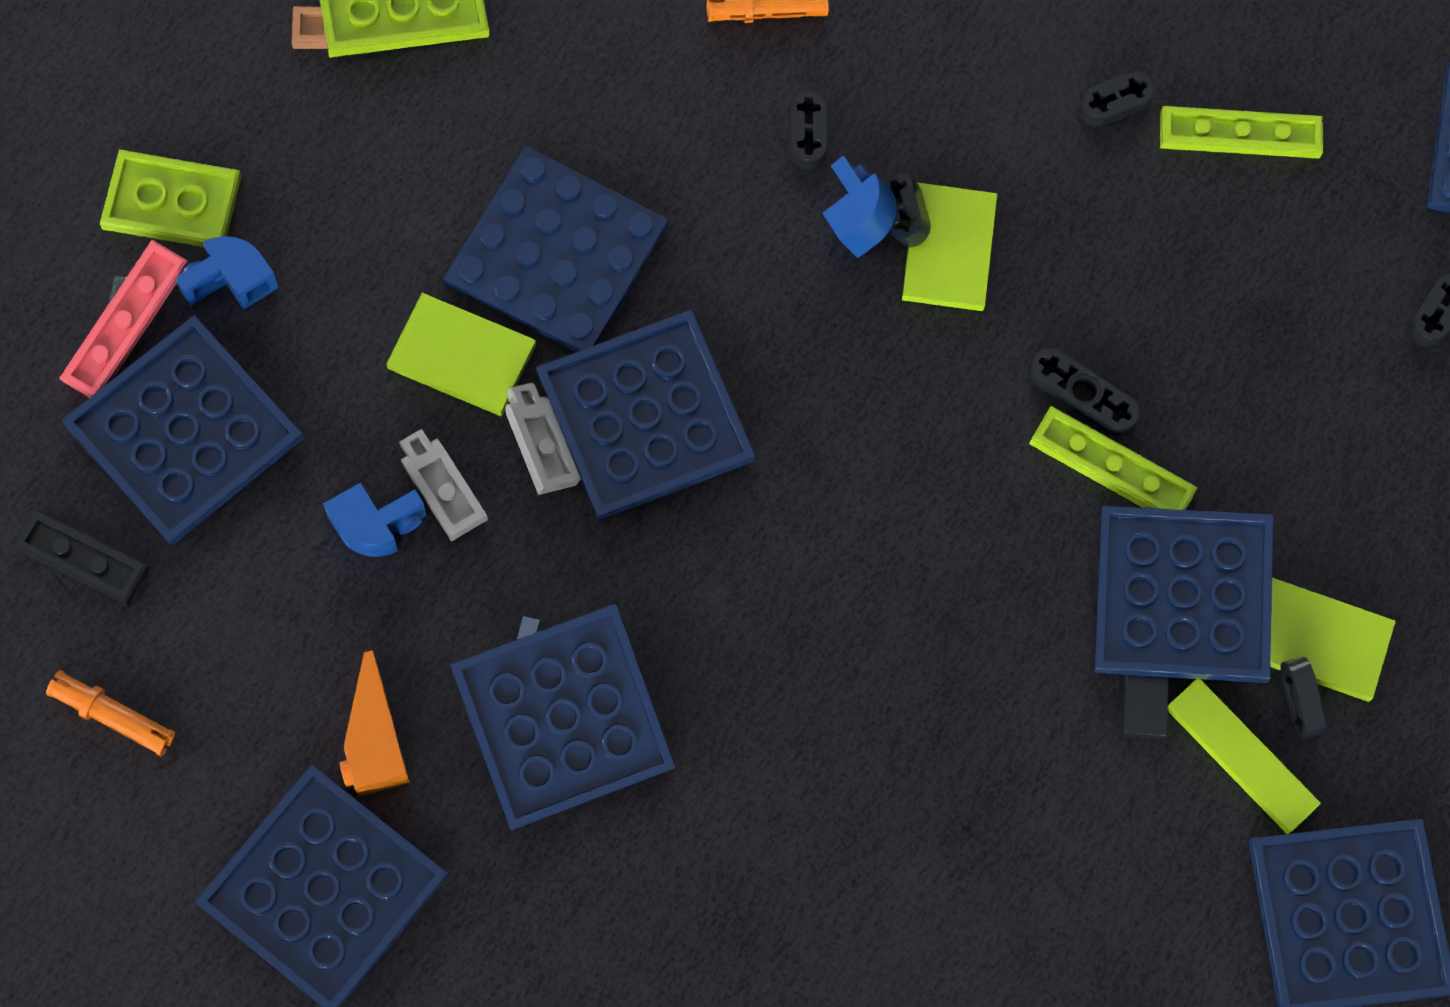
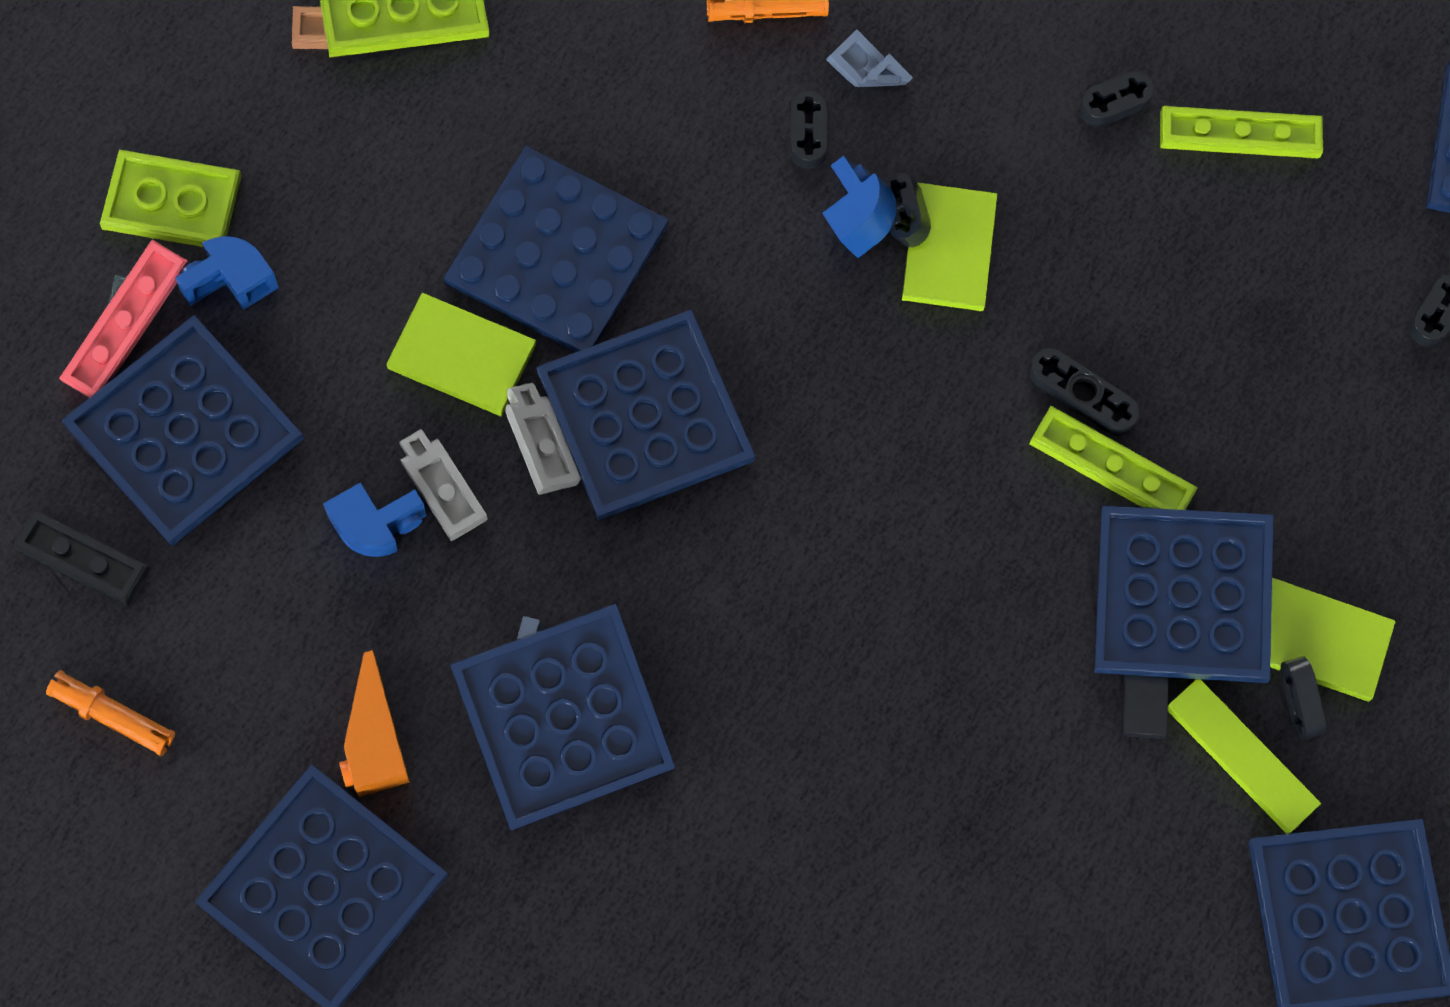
none -> sand blue slope [826,29,913,87]

